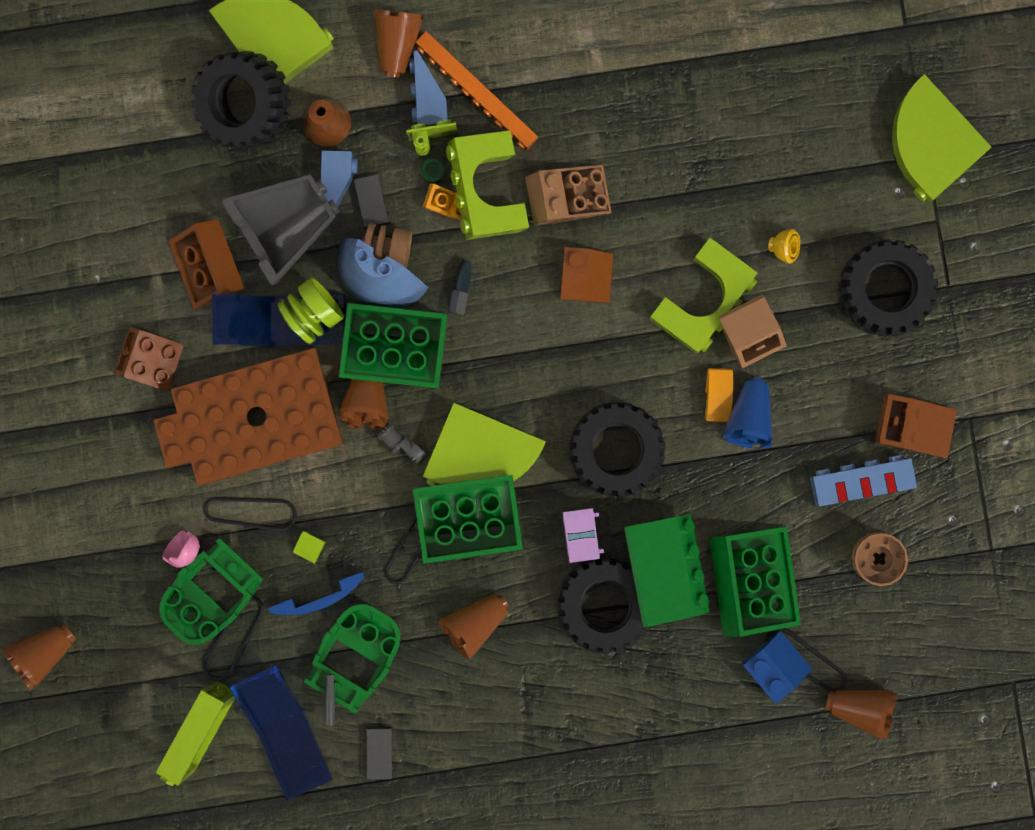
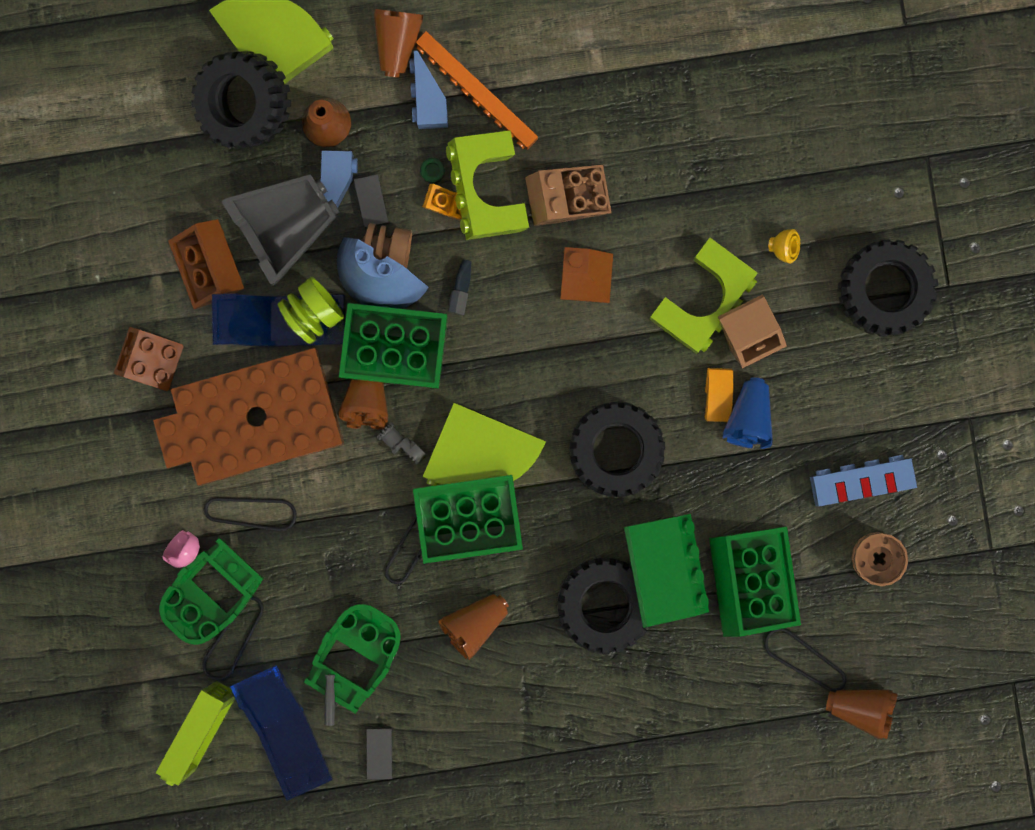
dark orange cone [2,624,76,690] -> none
blue slope [268,571,366,615] -> none
lime slope [293,530,326,564] -> none
lime hinge [406,120,458,156] -> none
lavender container [562,508,604,563] -> none
blue slope [742,630,812,704] -> none
dark orange slope [874,394,957,458] -> none
lime brick [892,74,991,204] -> none

